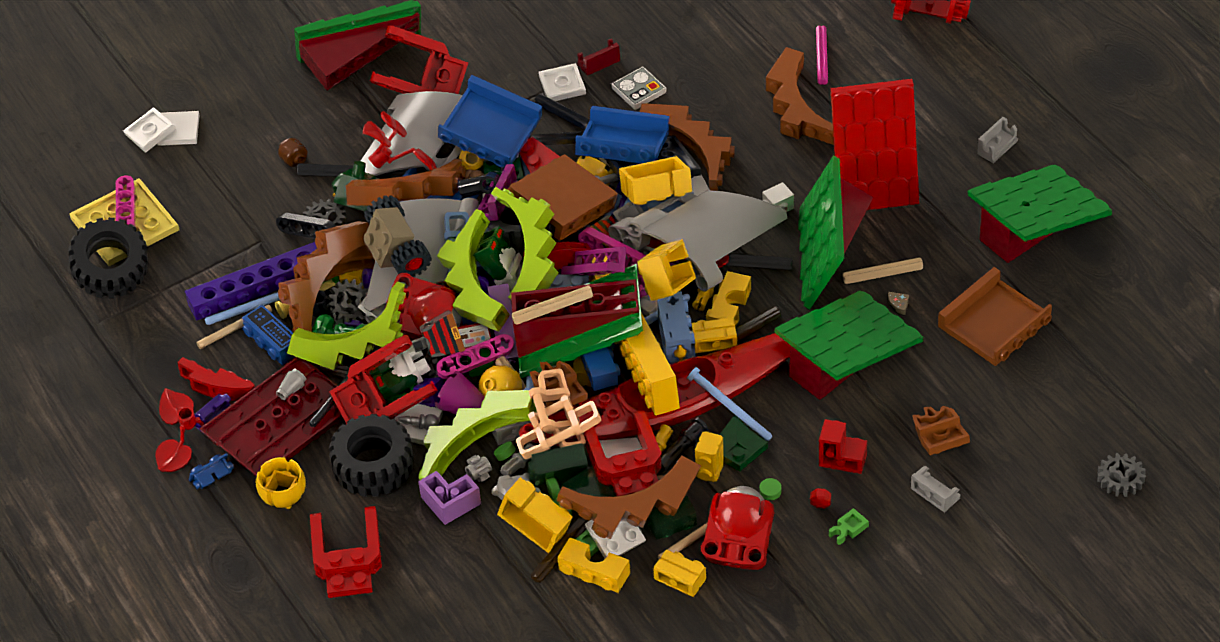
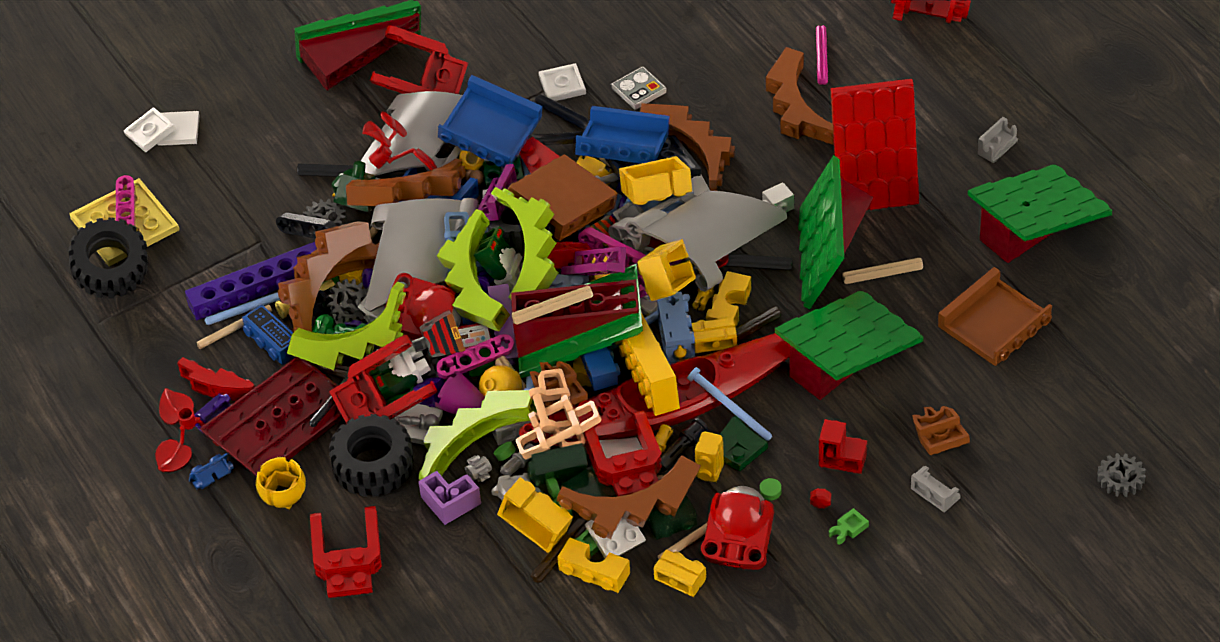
light grey cone [276,369,306,400] -> none
reddish brown head [278,138,308,167] -> none
brick [364,195,432,277] -> none
black piece [458,172,500,198] -> none
dark red hinge [577,38,620,76] -> none
dark tan tile [888,292,909,315] -> none

